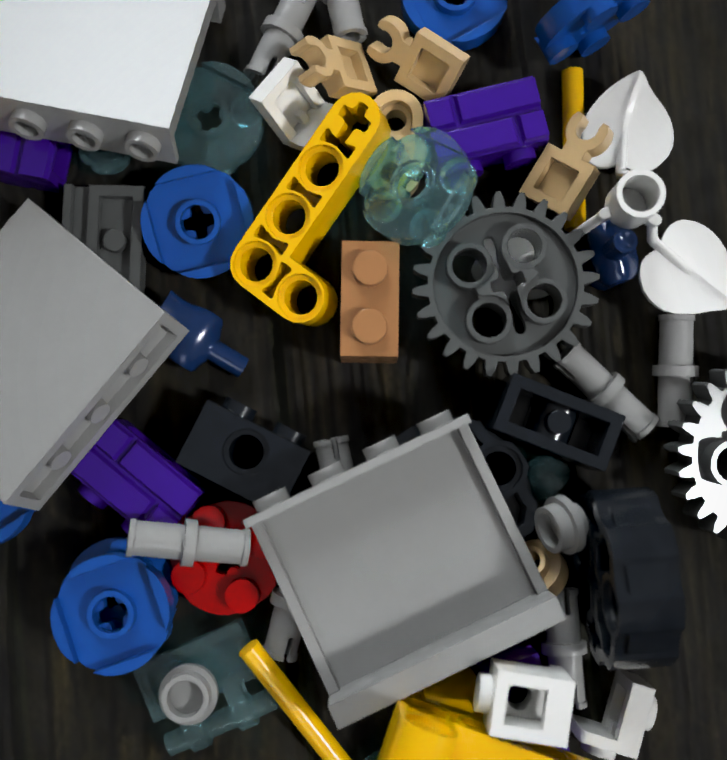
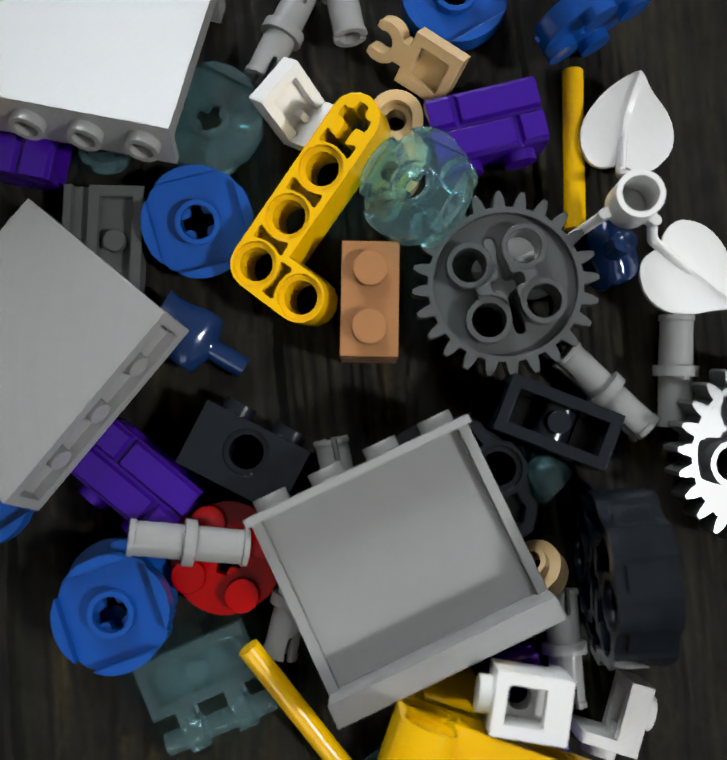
light grey plate [158,663,219,726] -> none
tan plate [289,34,378,99] -> none
tan plate [519,111,614,222] -> none
light grey plate [534,494,589,555] -> none

